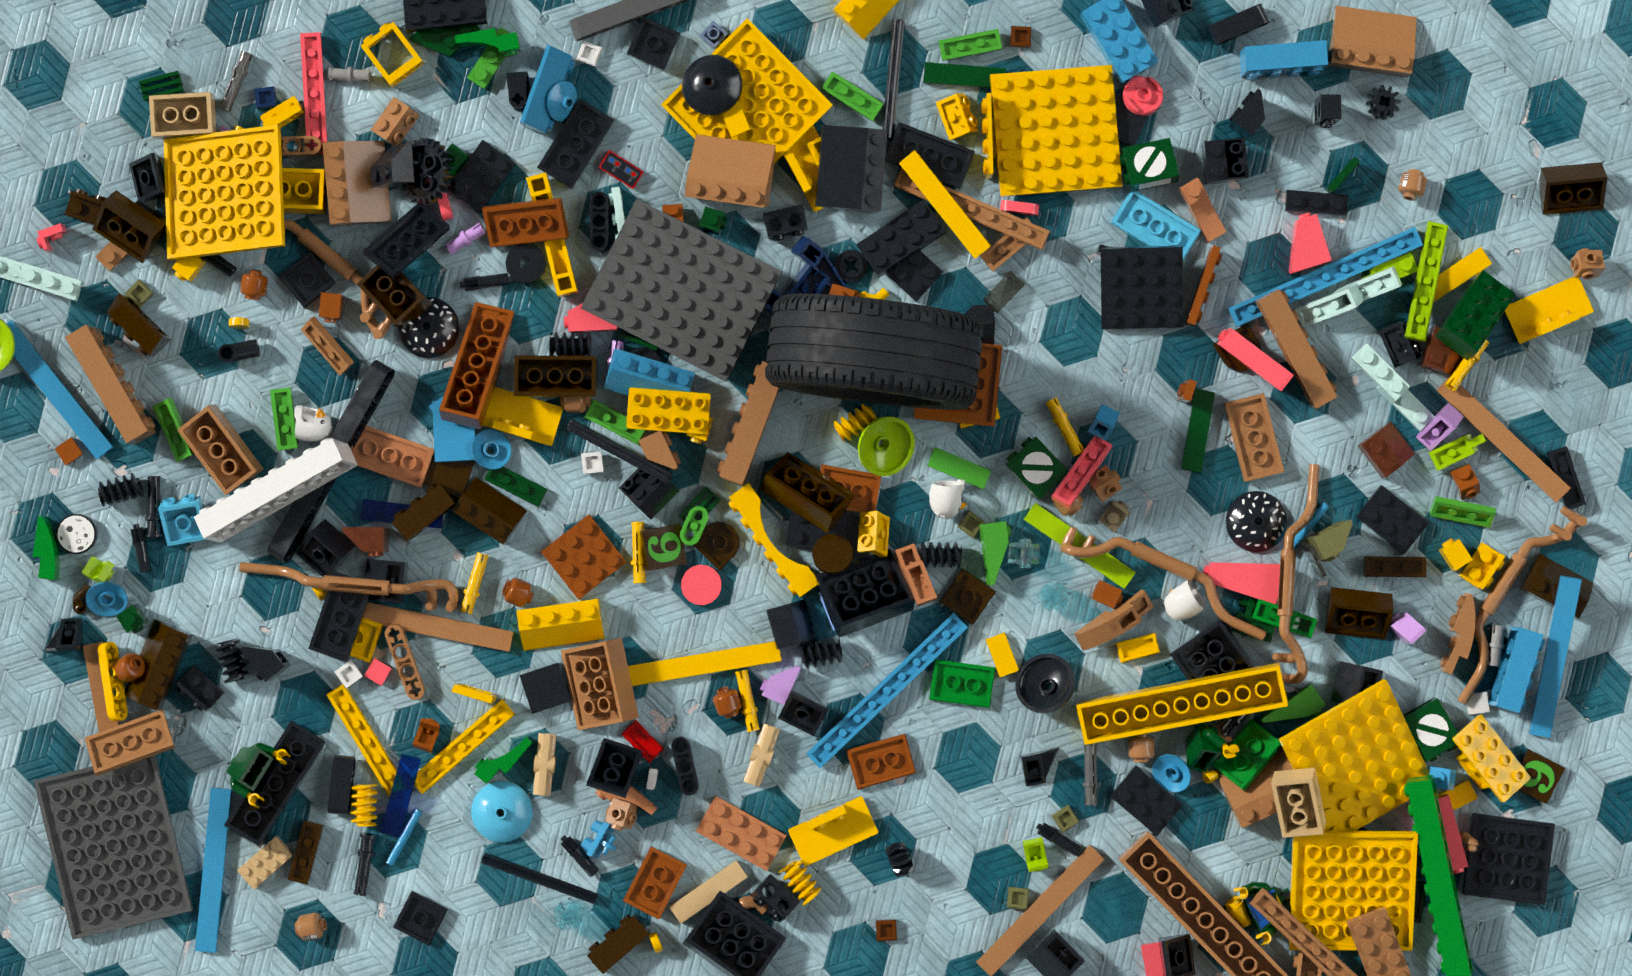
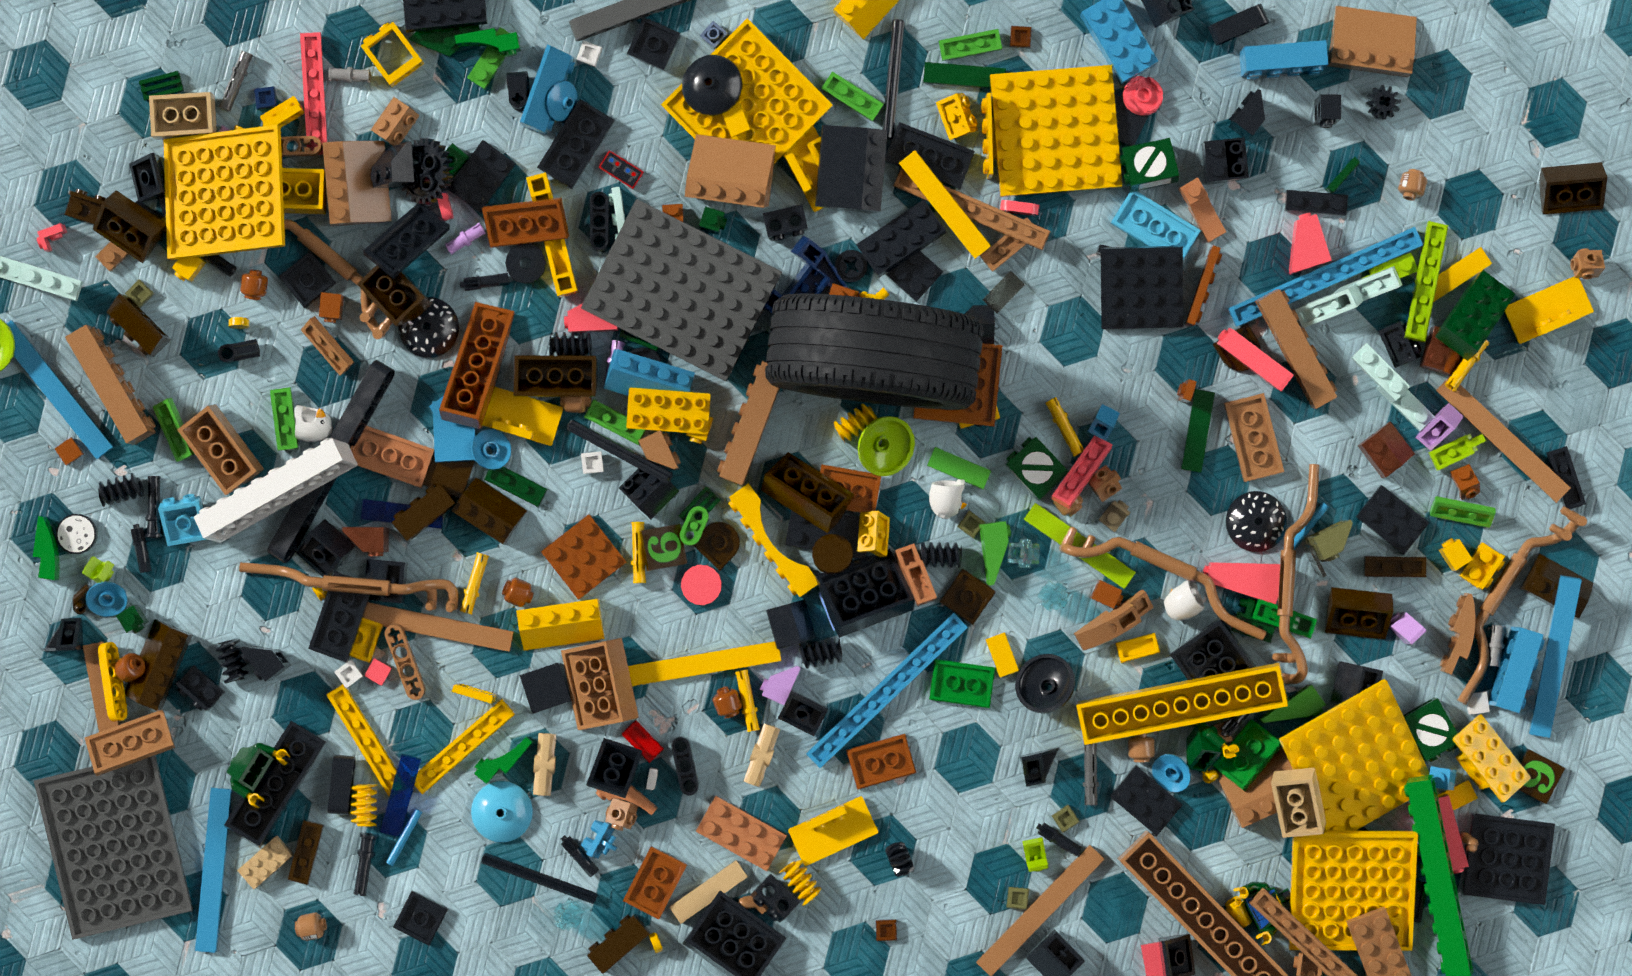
dark orange bracket [412,718,440,753] -> none

